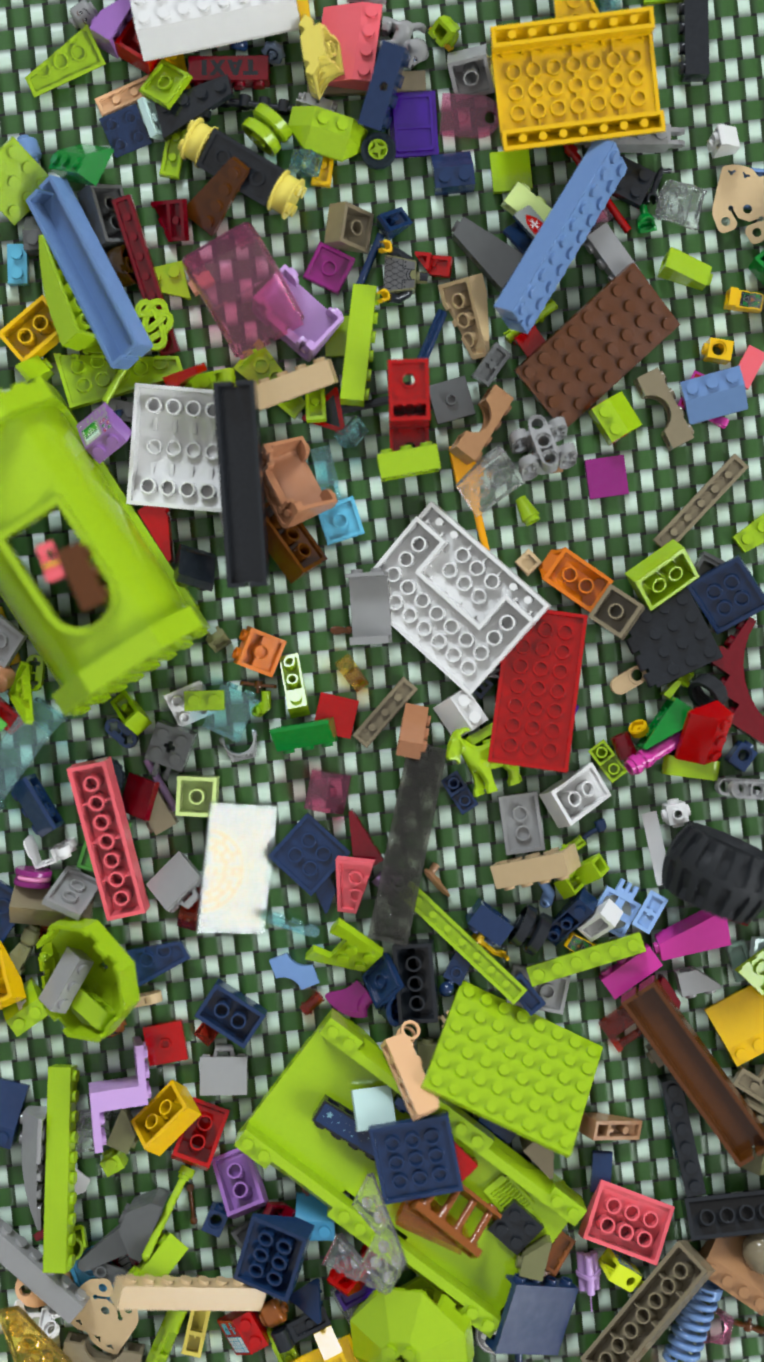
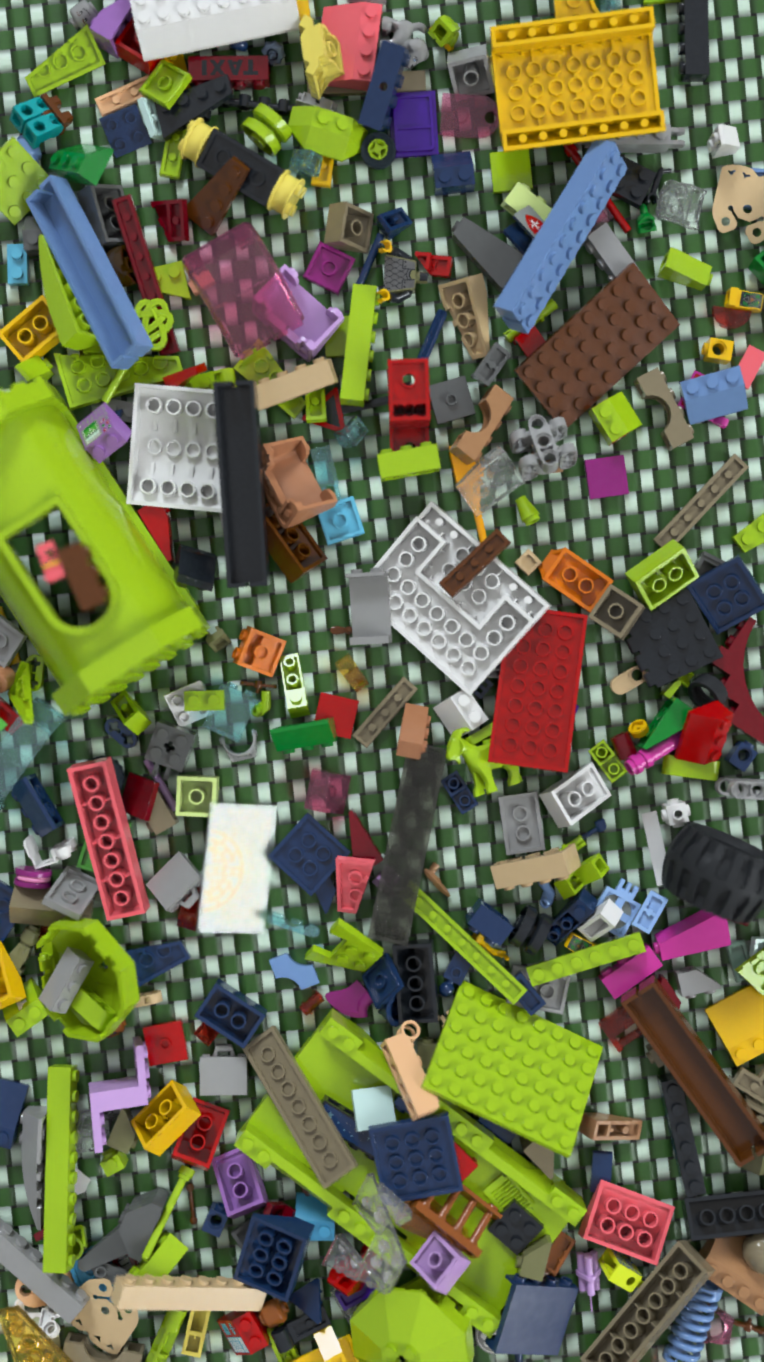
none -> teal hips [9,93,73,149]
none -> dark tan plate [242,1026,358,1189]
none -> clear slope [377,1182,412,1226]
none -> lavender slope [410,1230,471,1295]
none -> reddish brown tile [439,528,511,599]
none -> clear red plate [712,306,752,330]

